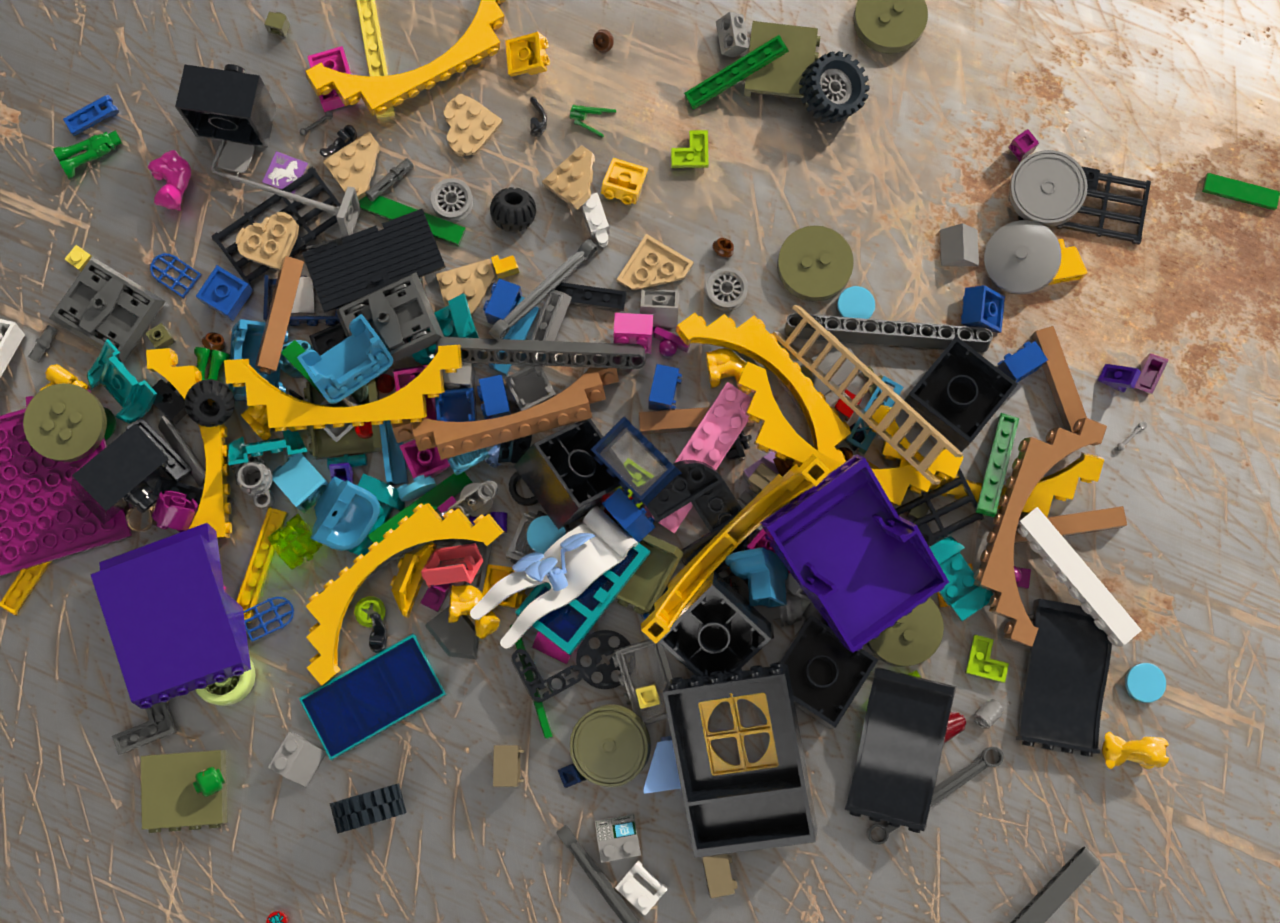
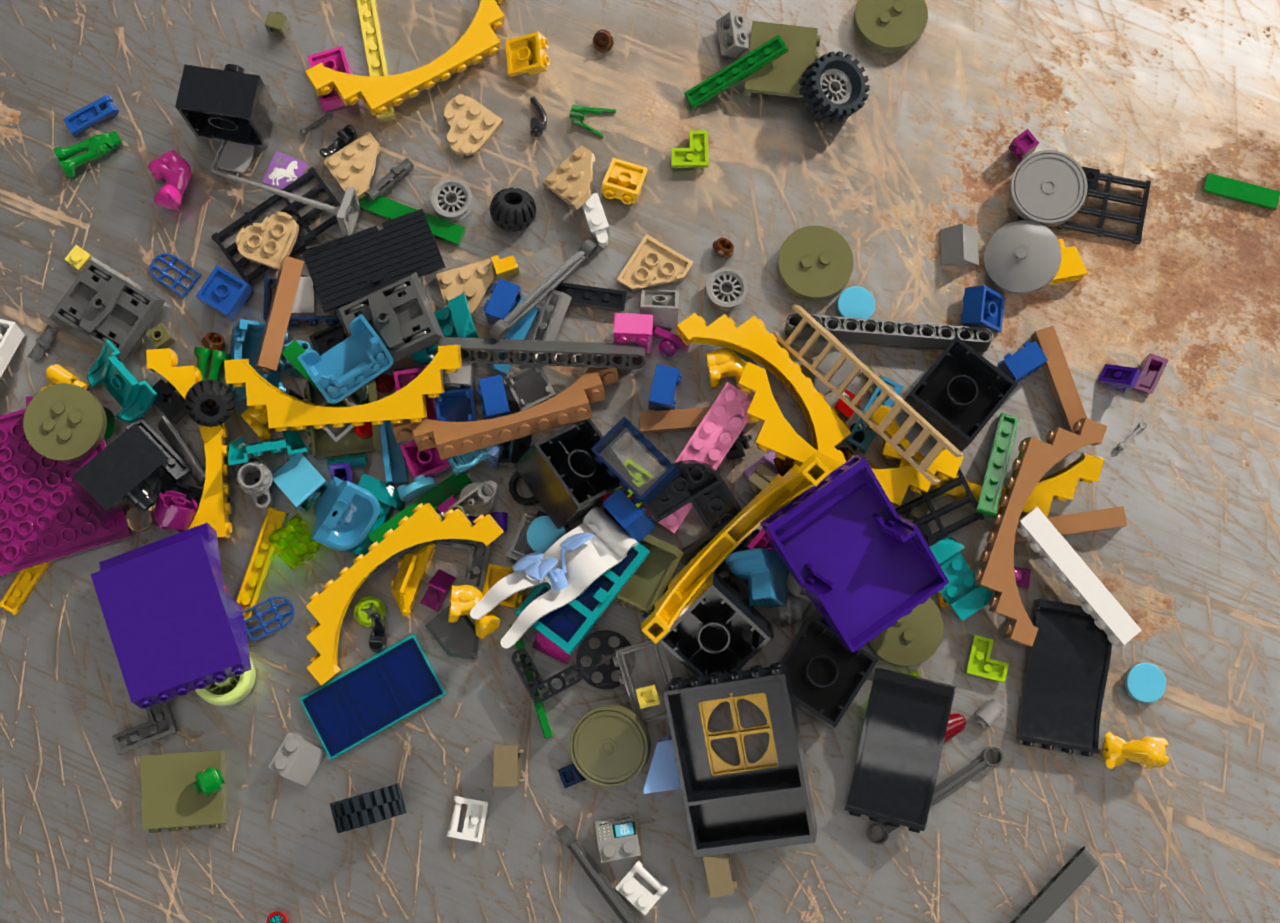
coral window [421,543,483,588] -> none
none -> white plate [446,796,489,843]

